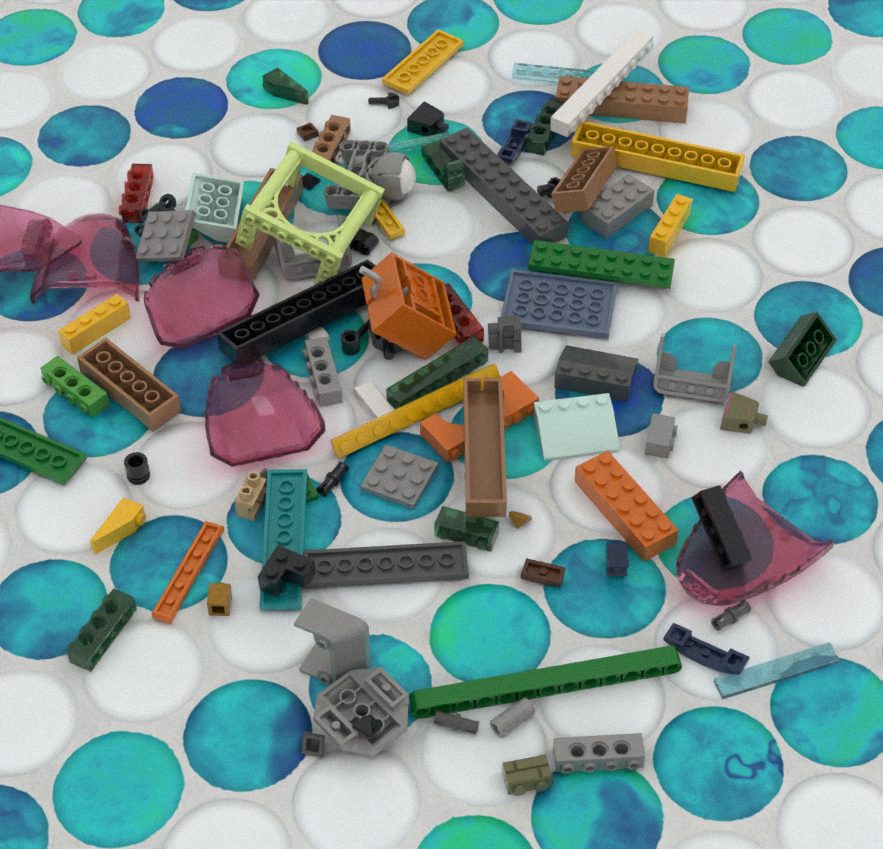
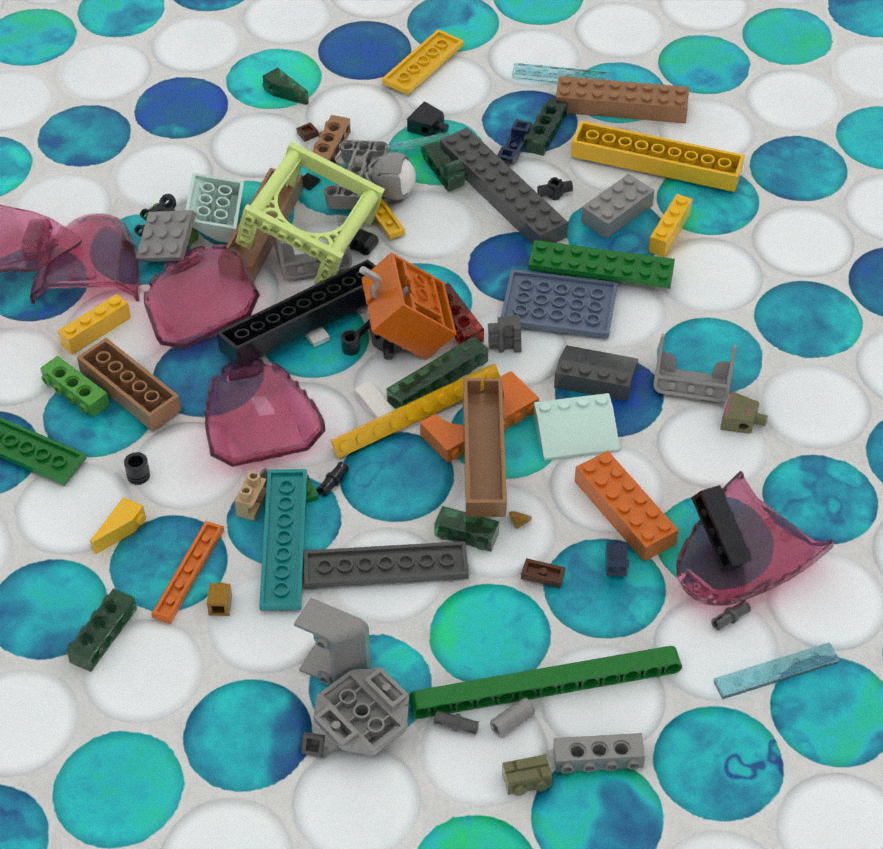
clear red brick [119,163,154,223] -> none
black brick [257,545,316,597] -> none
light grey brick [302,336,342,407] -> none
black slope [352,714,382,737] -> none
light grey plate [360,445,438,510] -> none
black bar [368,92,399,109] -> none
white brick [550,30,654,137] -> none
medium nougat brick [551,146,618,214] -> none
light grey brick [645,413,678,459] -> none
dark blue slope [663,623,750,675] -> none
dark green slope [768,312,837,387] -> none

